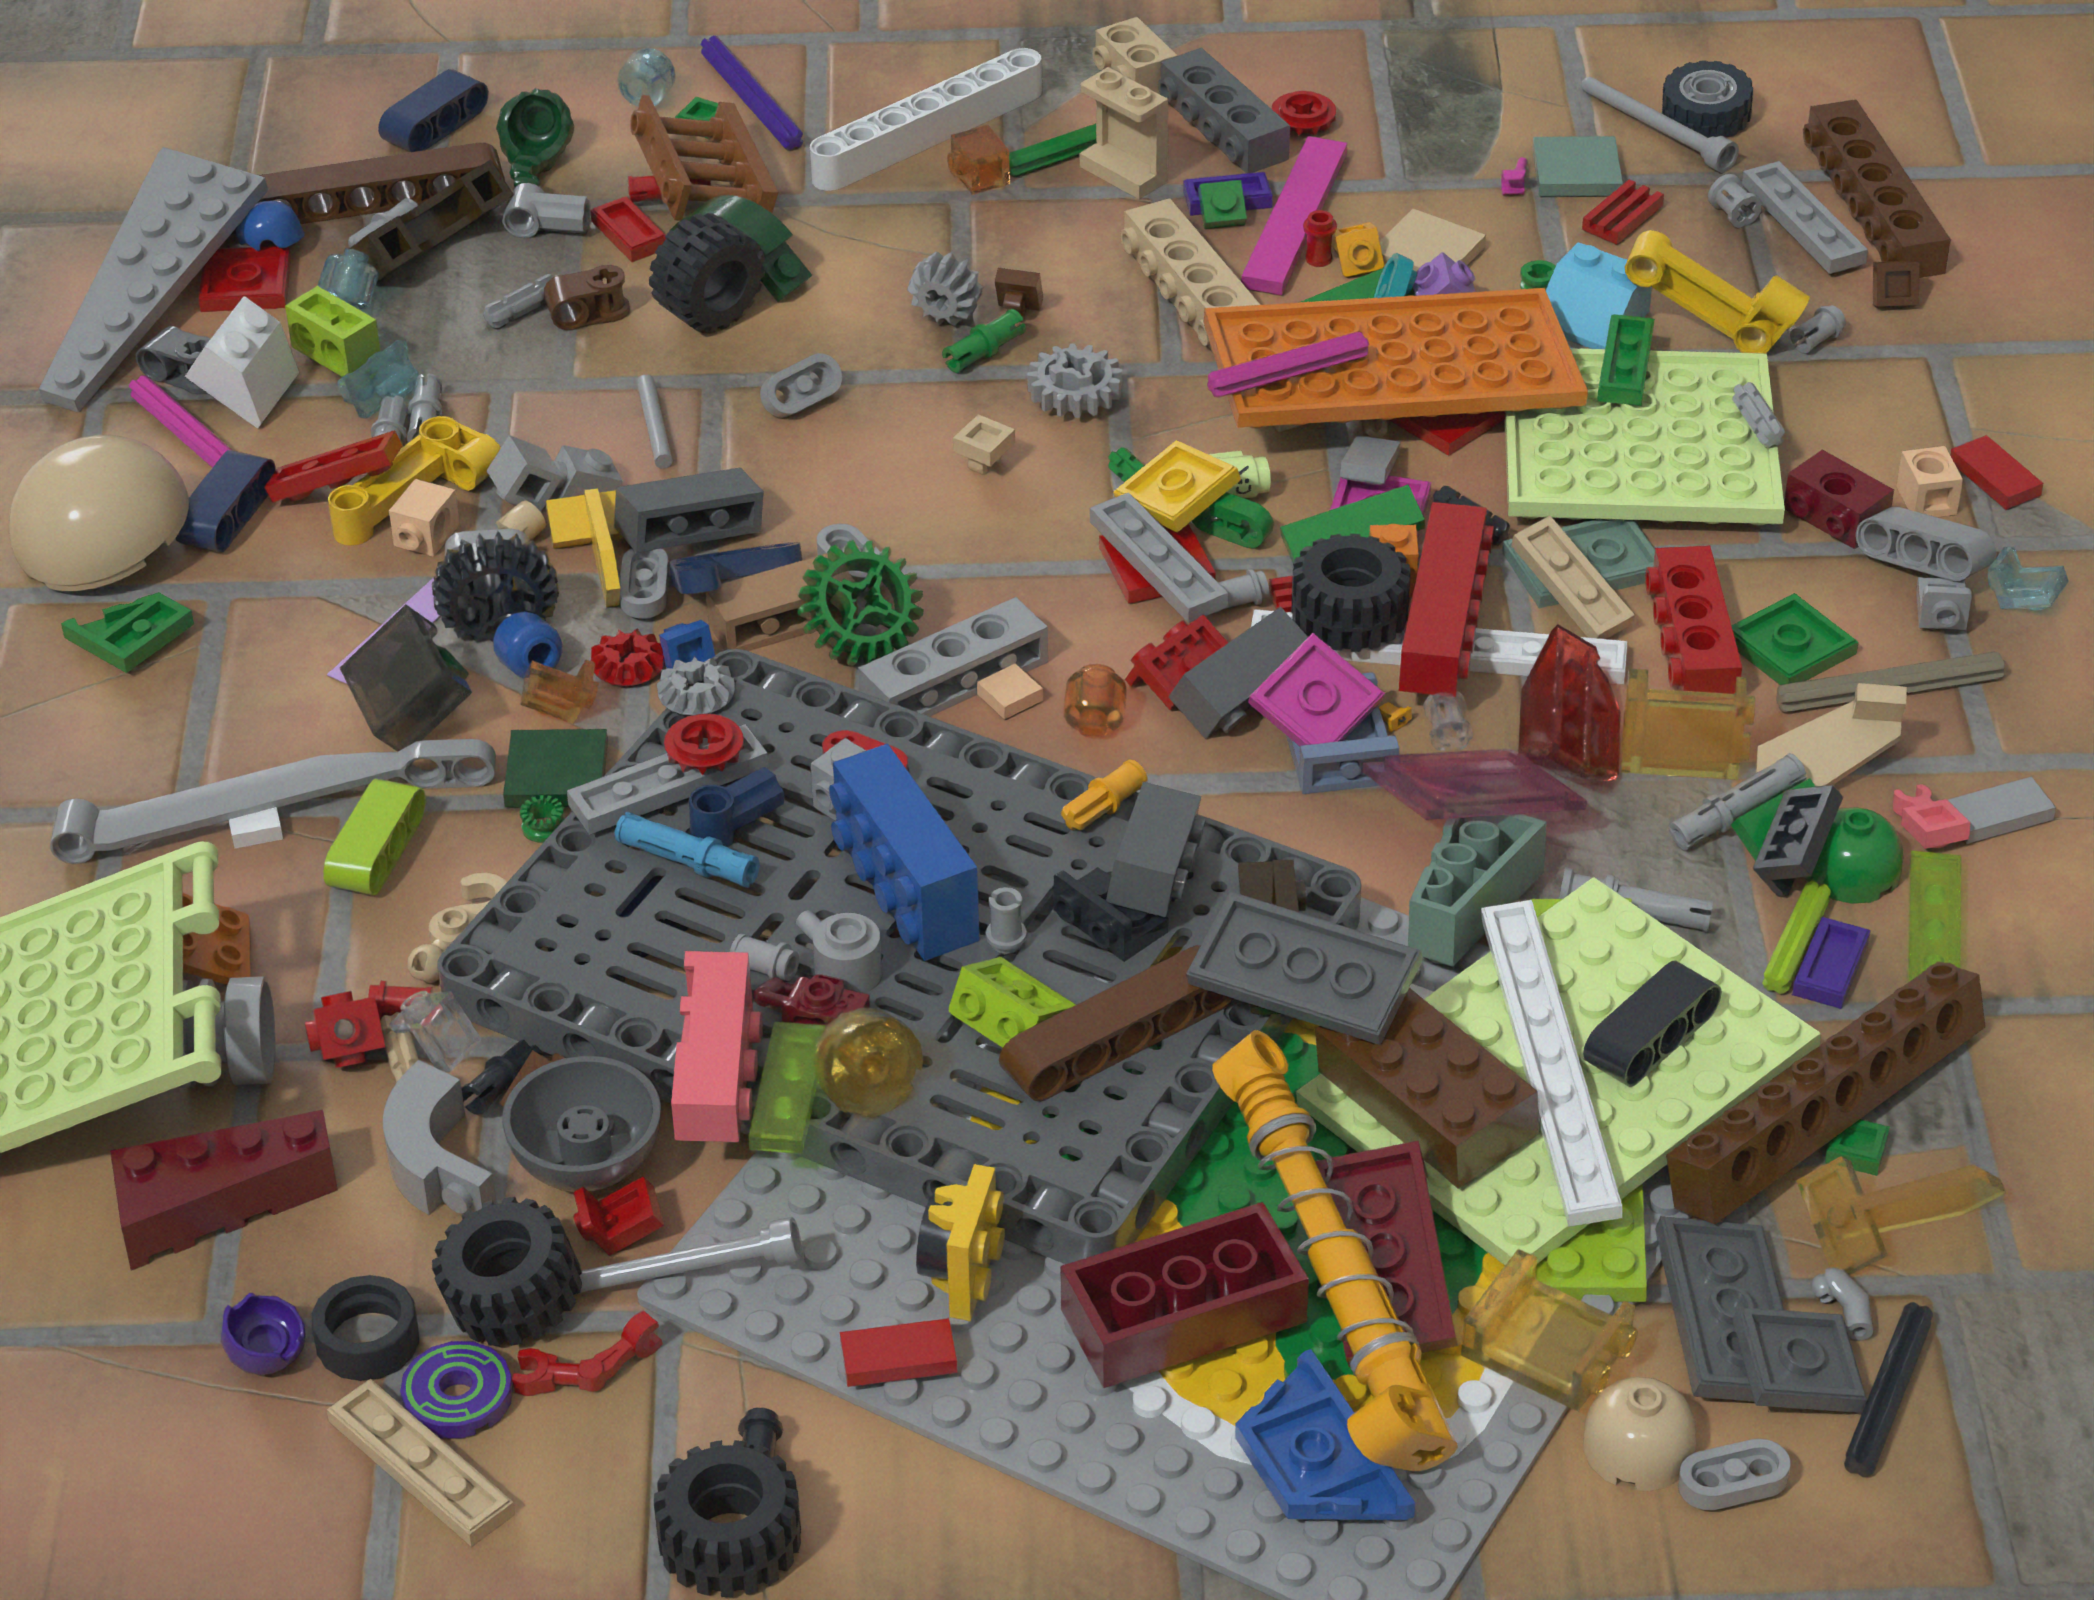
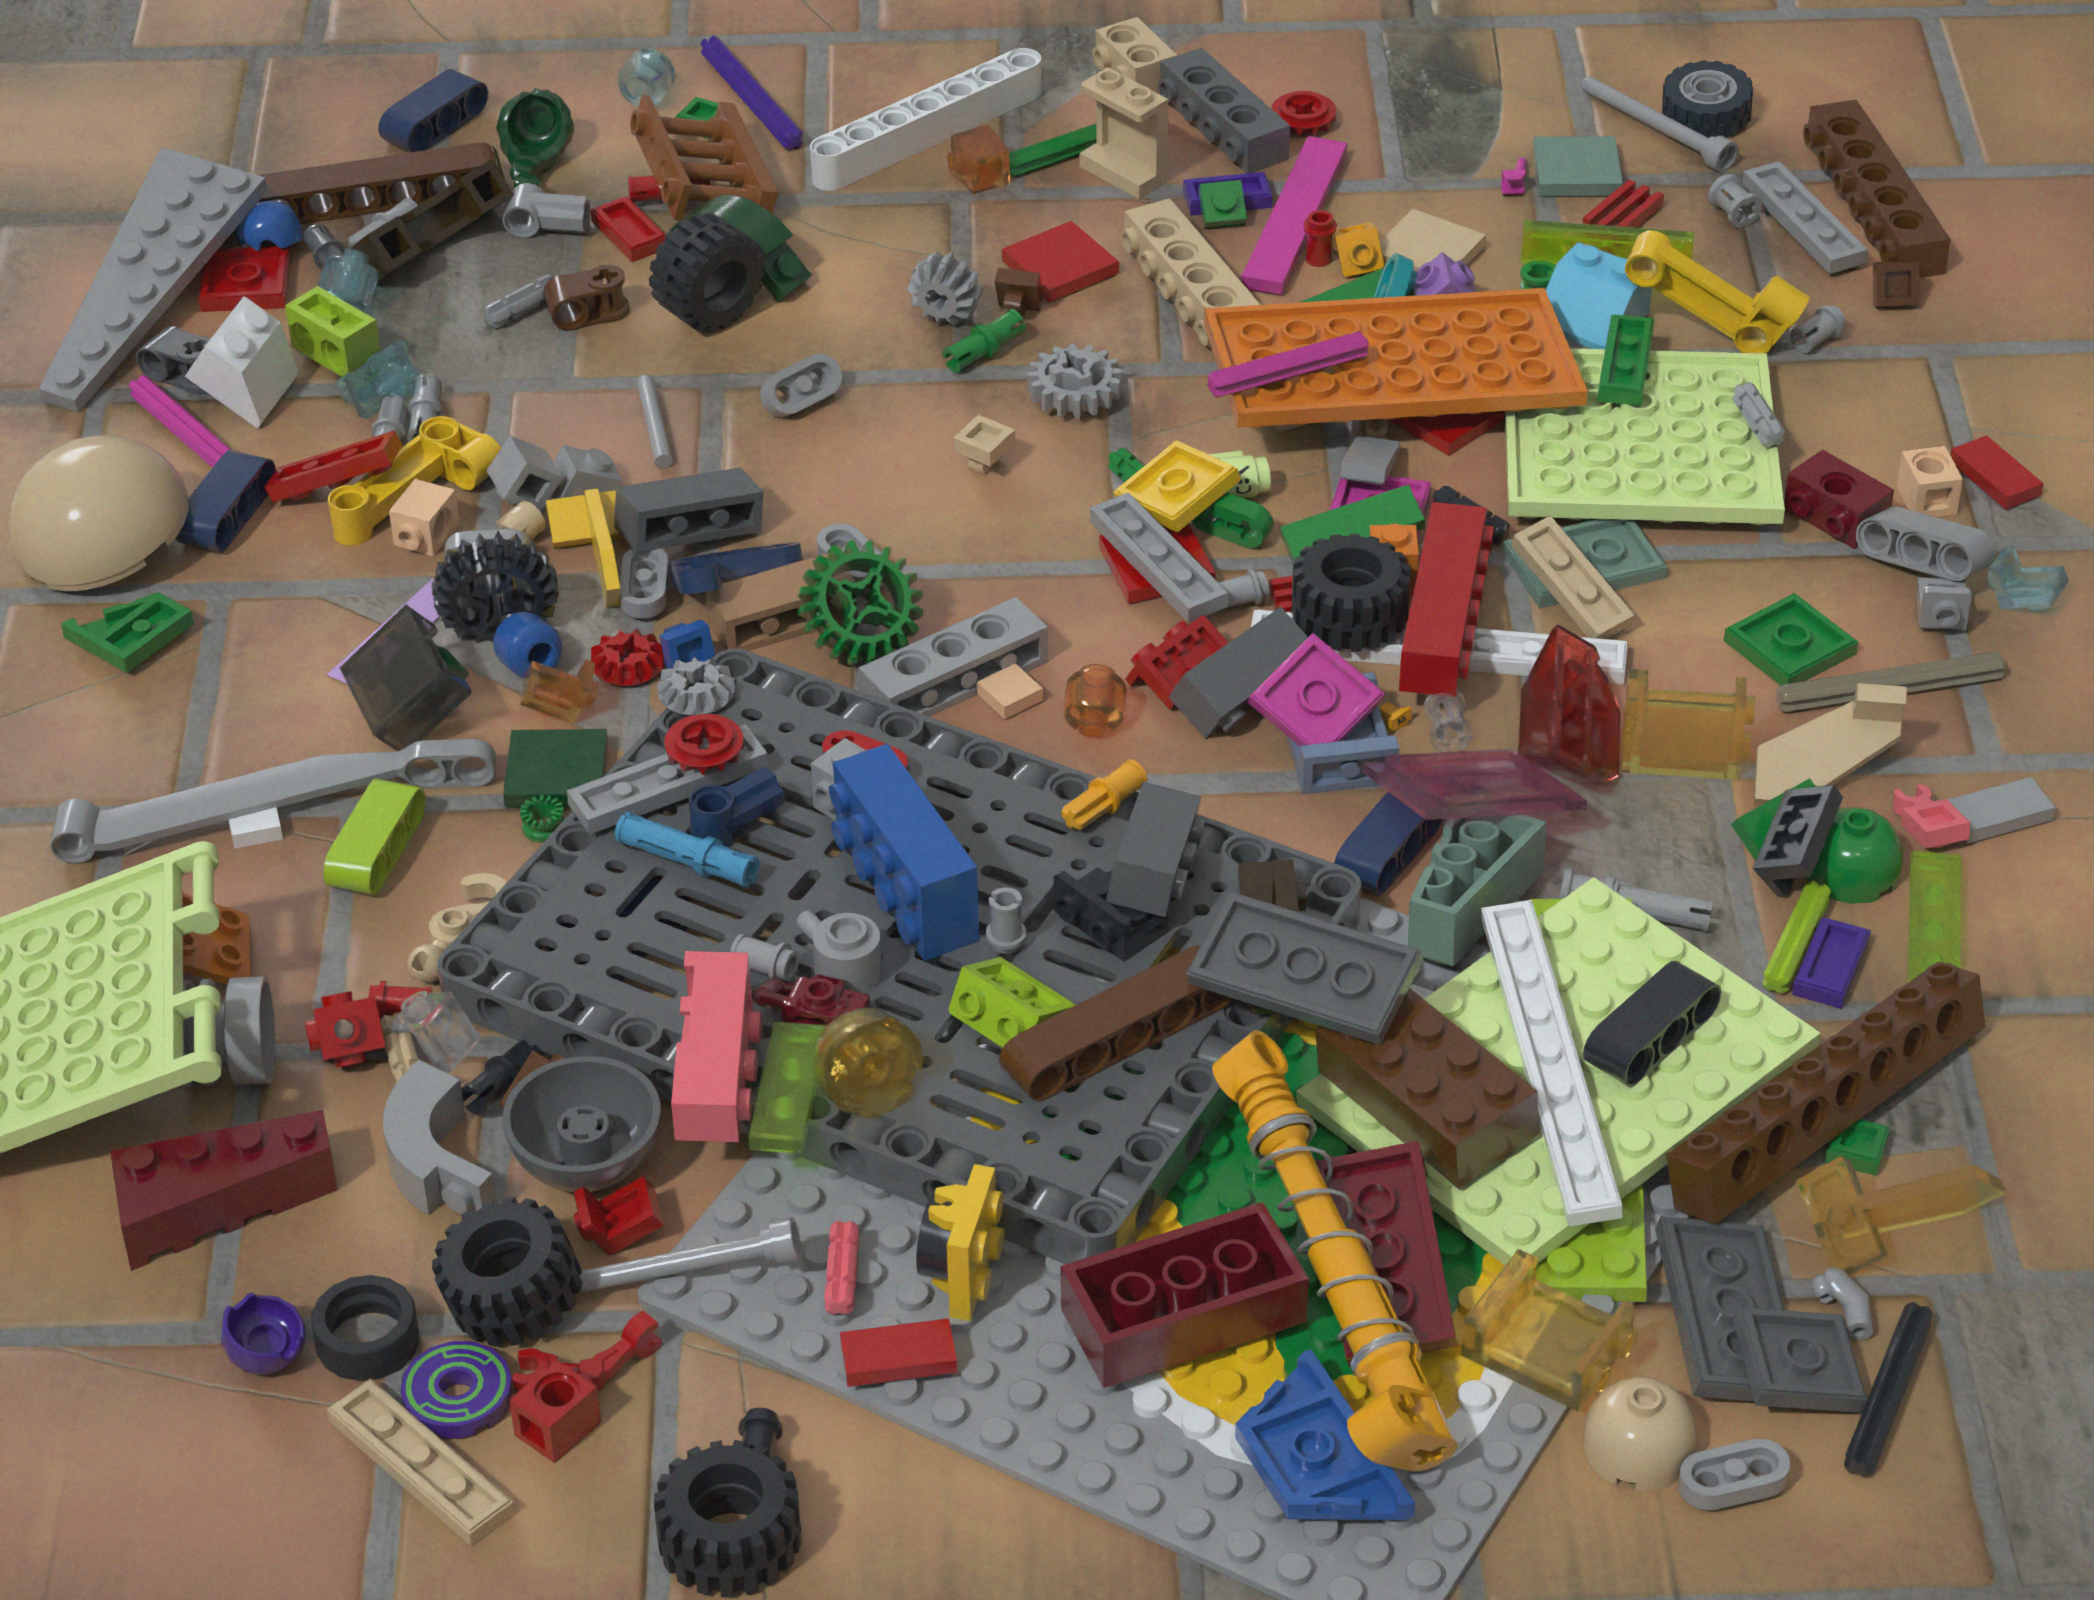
red brick [1645,545,1742,706] -> none
light grey pin [1669,753,1806,851] -> none
none -> dark grey axle [303,224,355,285]
none -> red brick [509,1359,601,1463]
none -> coral axle [824,1220,860,1315]
none -> red tile [1002,221,1119,302]
none -> dark blue beam [1334,780,1447,896]
none -> clear neon green tile [1521,220,1695,265]

